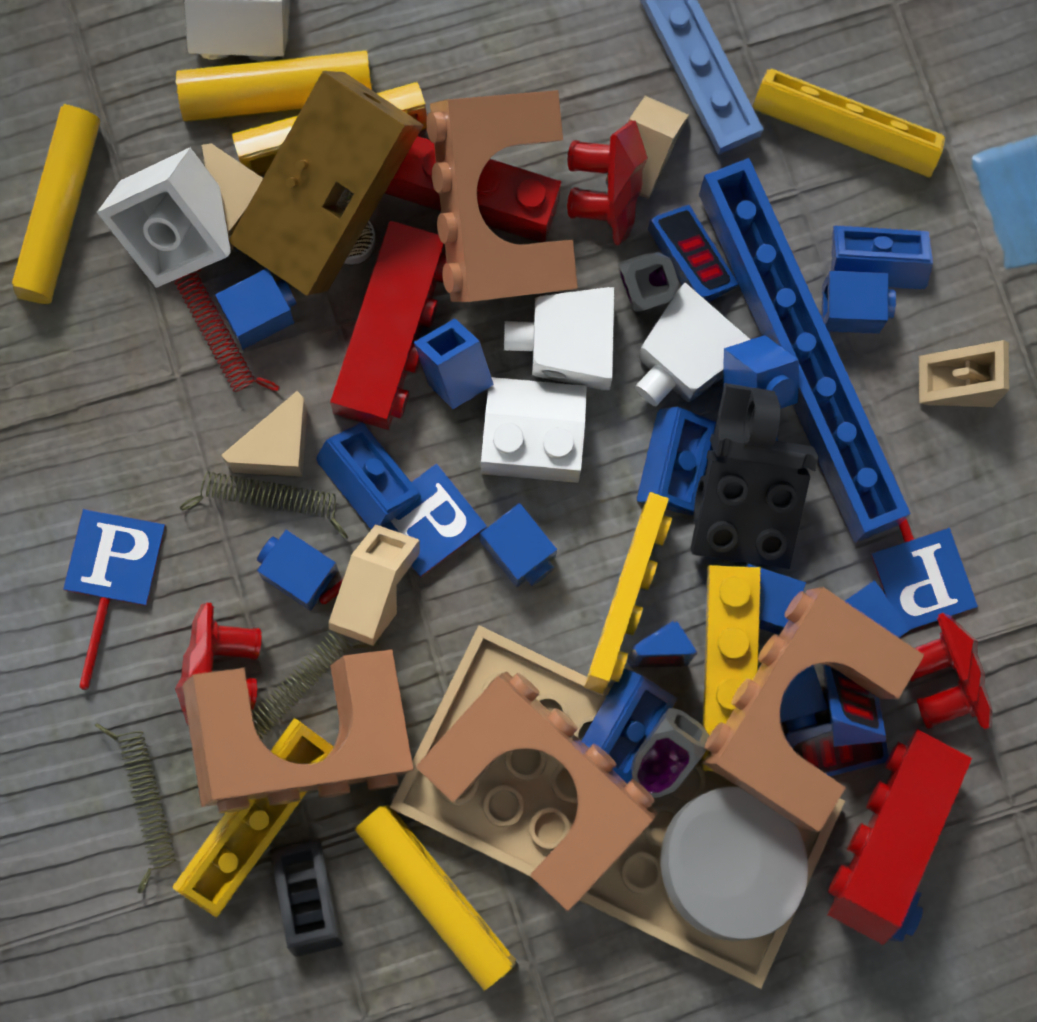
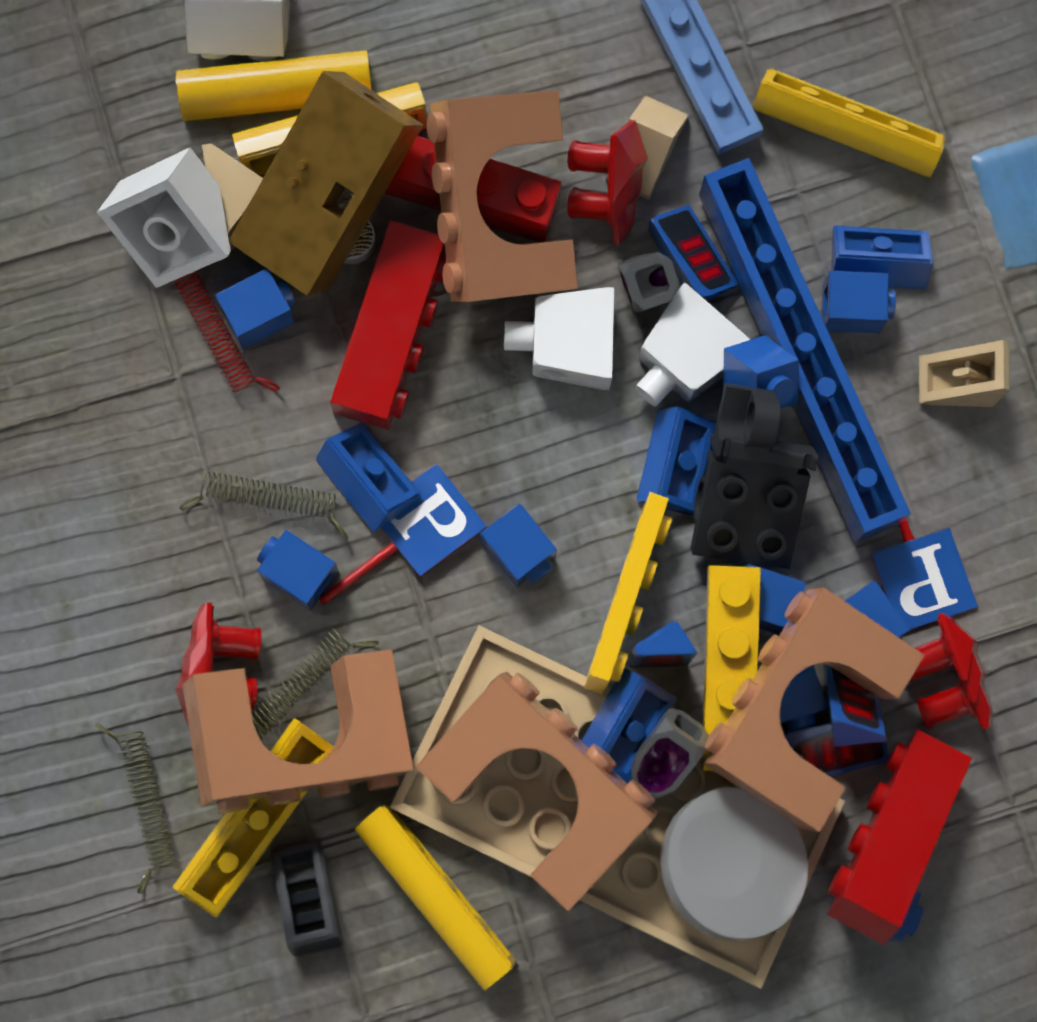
yellow brick [12,104,101,304] -> none
blue piece [63,509,166,690] -> none
tan slope [221,391,308,477] -> none
tan slope [328,524,420,646] -> none
blue brick [414,319,494,409] -> none
white slope [481,377,587,483] -> none

